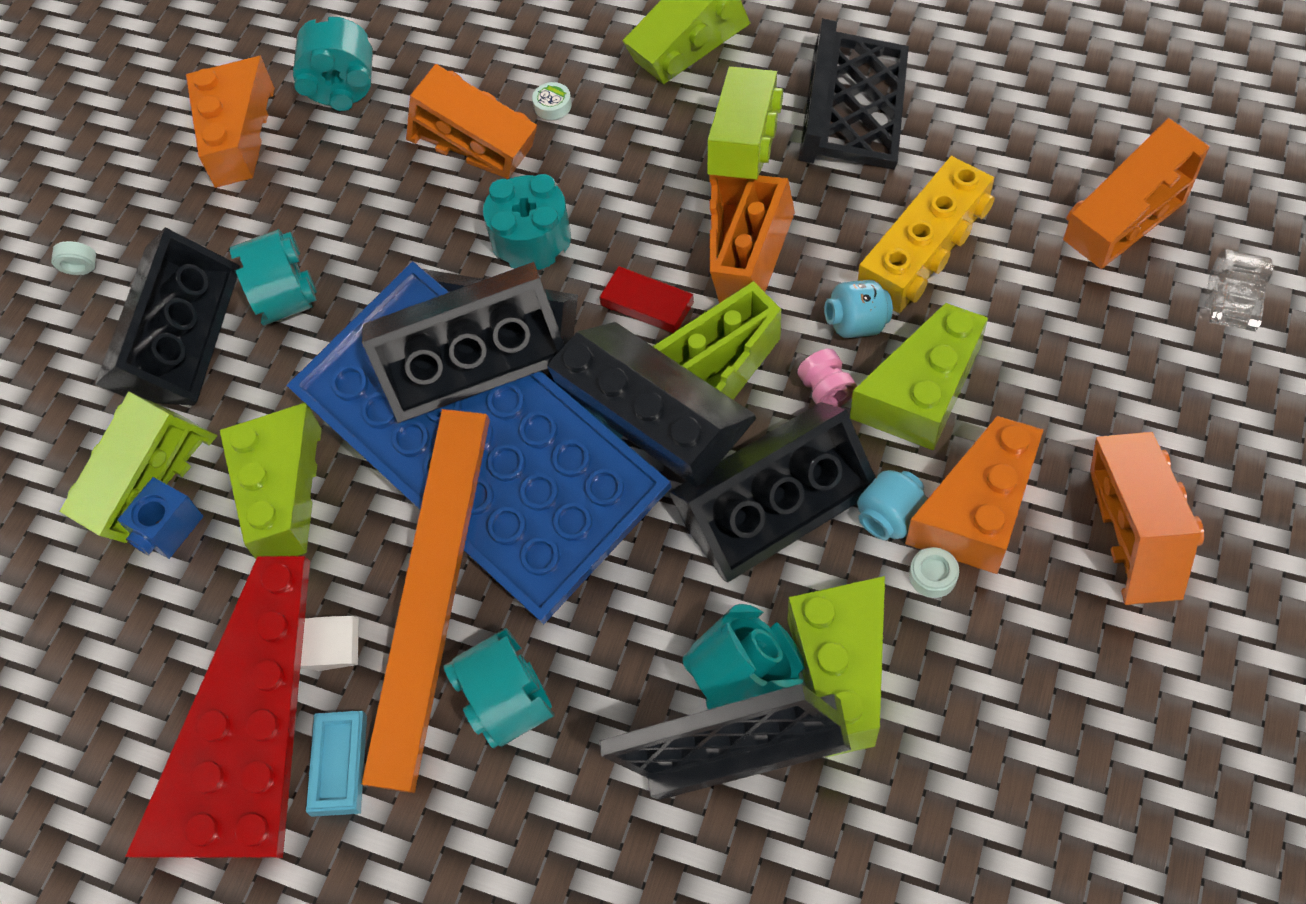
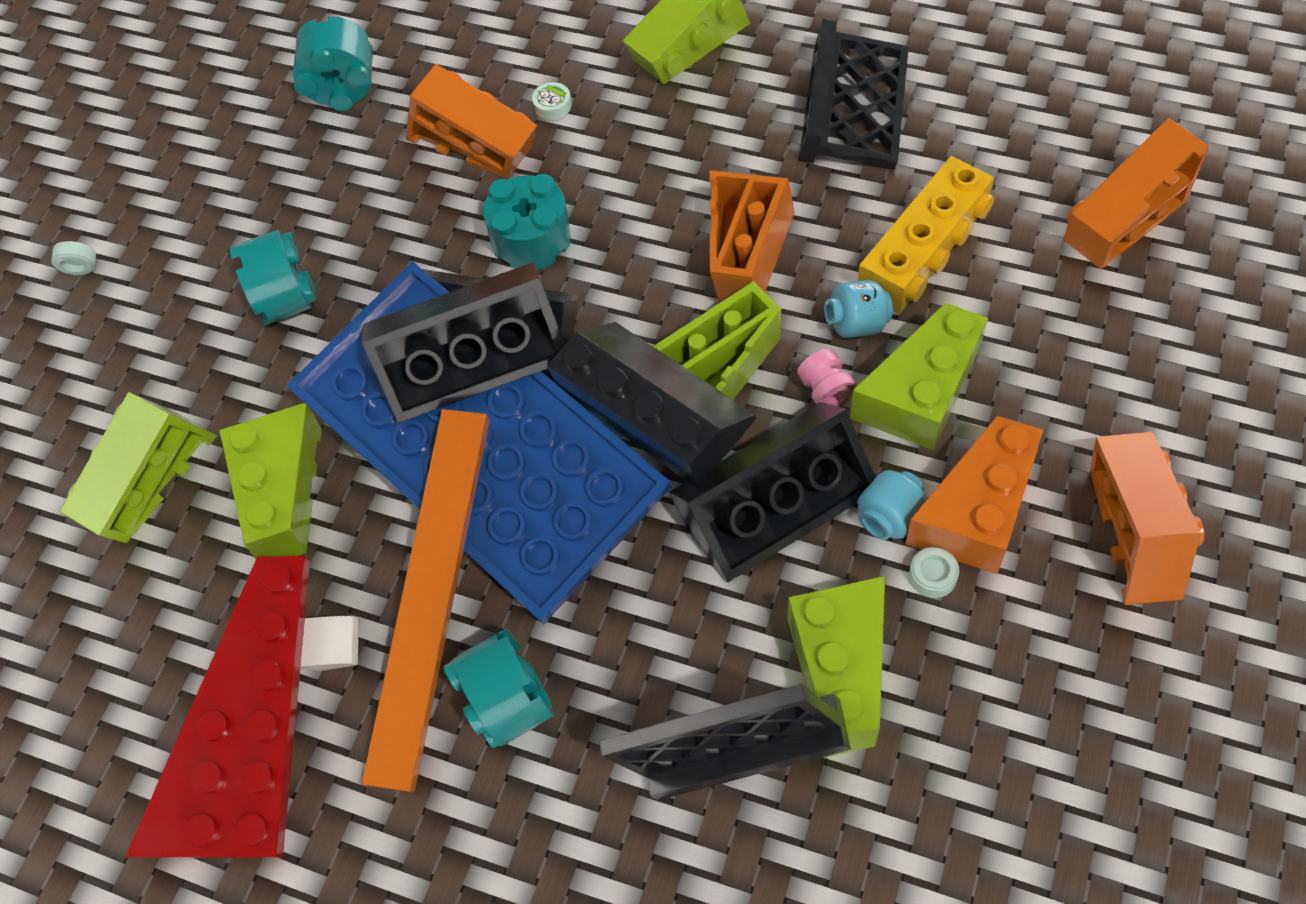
black slope [95,227,241,406] -> none
blue brick [117,477,204,559] -> none
orange wedge [186,55,275,188] -> none
medium azure tile [306,711,367,817] -> none
red tile [599,266,694,333] -> none
teal brick [683,604,805,710] -> none
lime wedge [707,66,783,180] -> none
clear brick [1204,249,1273,332] -> none

